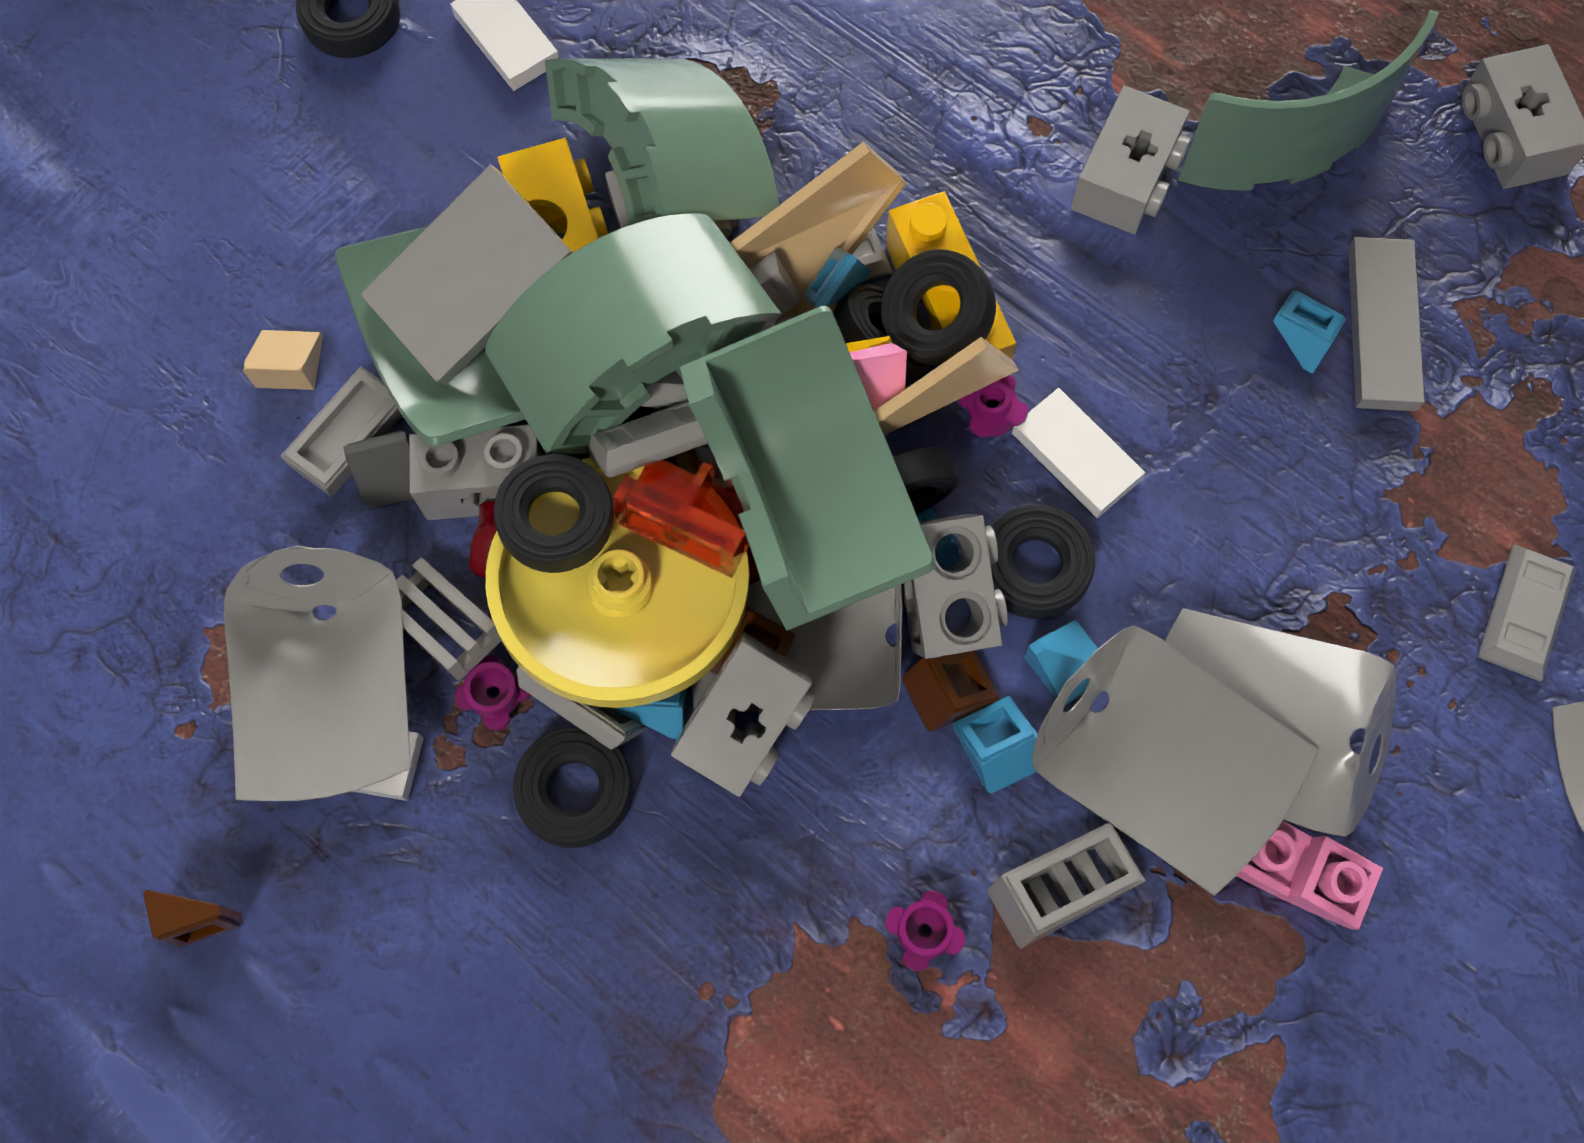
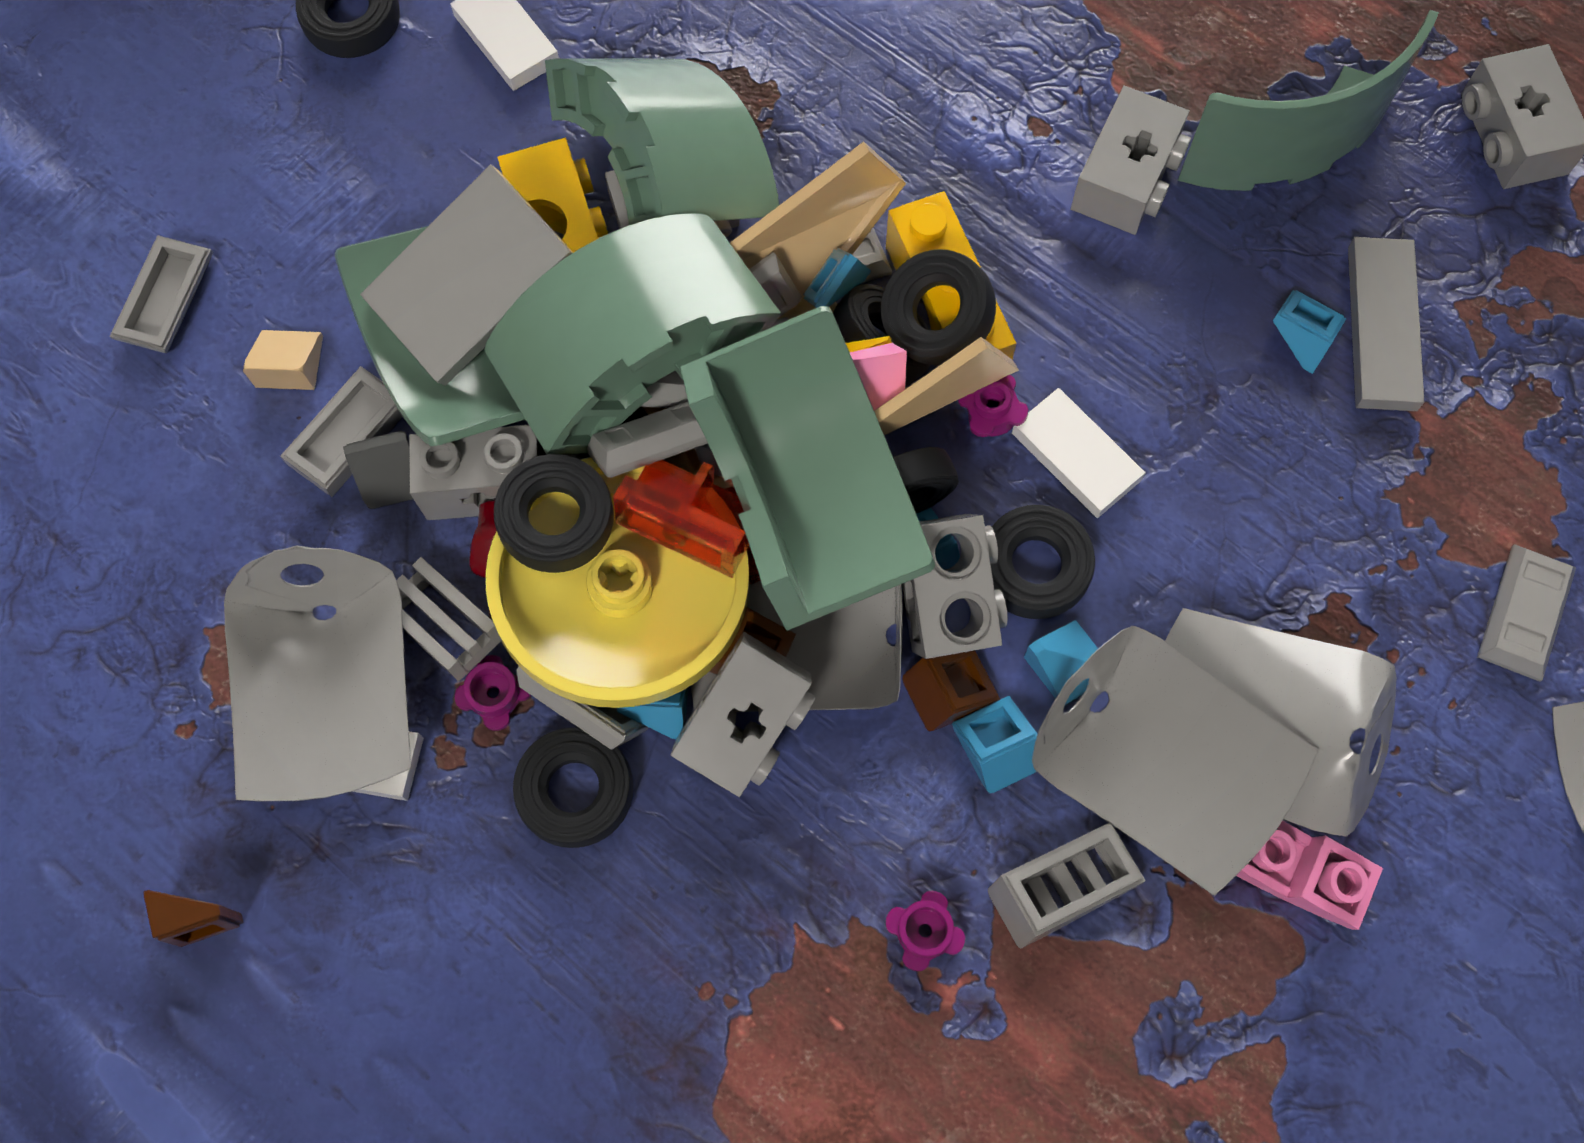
none -> light grey tile [110,235,213,354]

